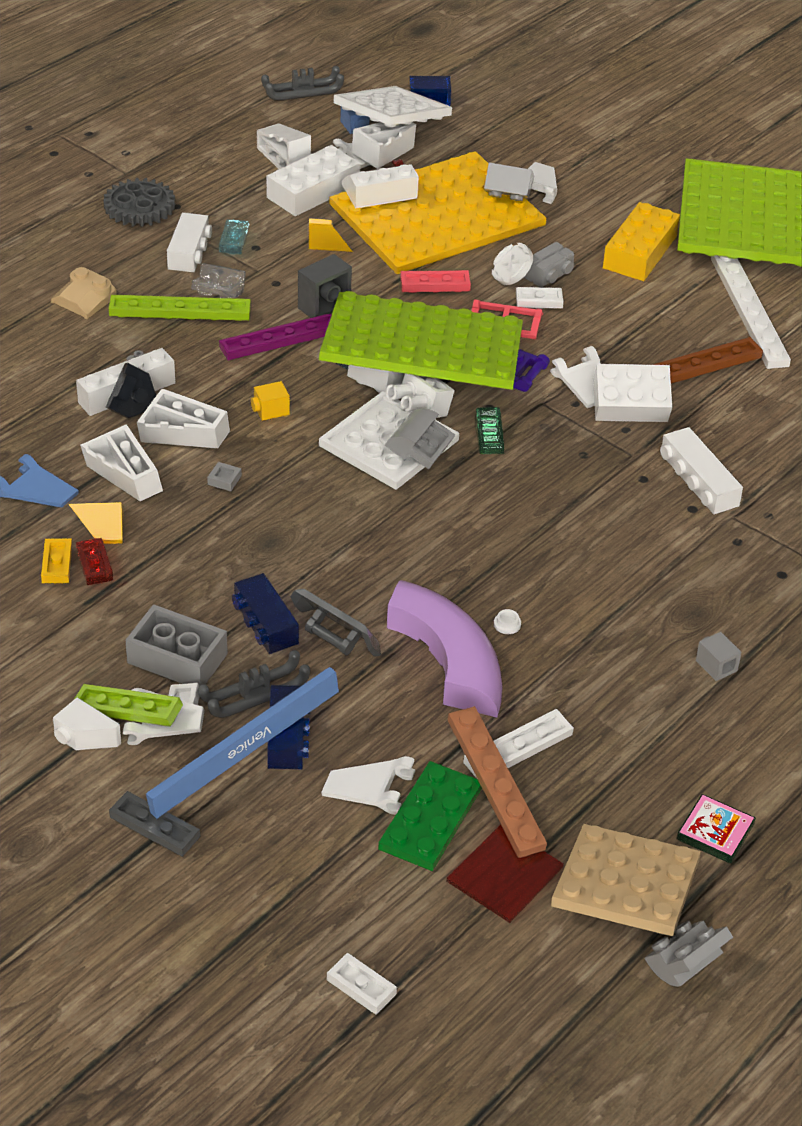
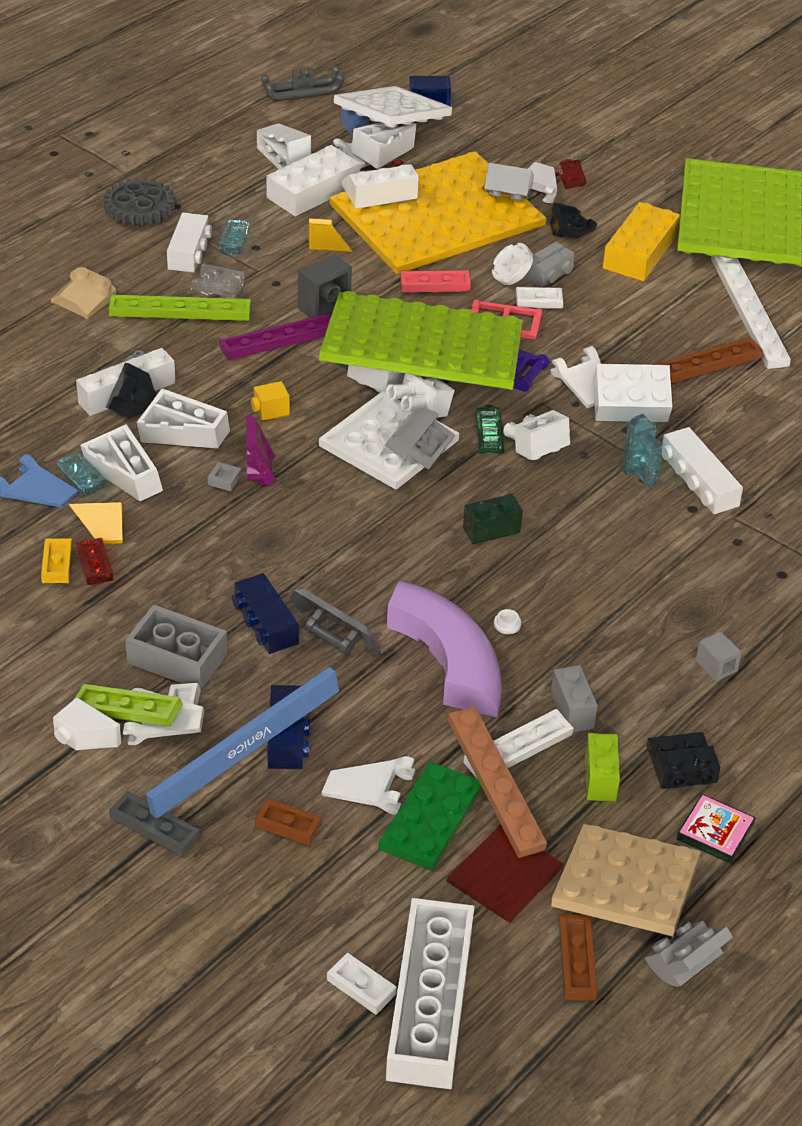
dark grey piece [198,650,311,718] -> none
none -> clear light blue plate [57,452,107,496]
none -> magenta slope [246,415,276,486]
none -> dark orange plate [255,798,322,846]
none -> white brick [386,898,474,1089]
none -> clear green brick [463,494,523,545]
none -> white brick [503,410,570,460]
none -> black plate [550,203,597,238]
none -> light grey brick [551,665,597,732]
none -> clear red bracket [555,159,587,190]
none -> dark orange plate [559,914,597,1000]
none -> lime brick [585,733,620,802]
none -> clear light blue brick [622,414,662,487]
none -> black plate [647,732,721,789]

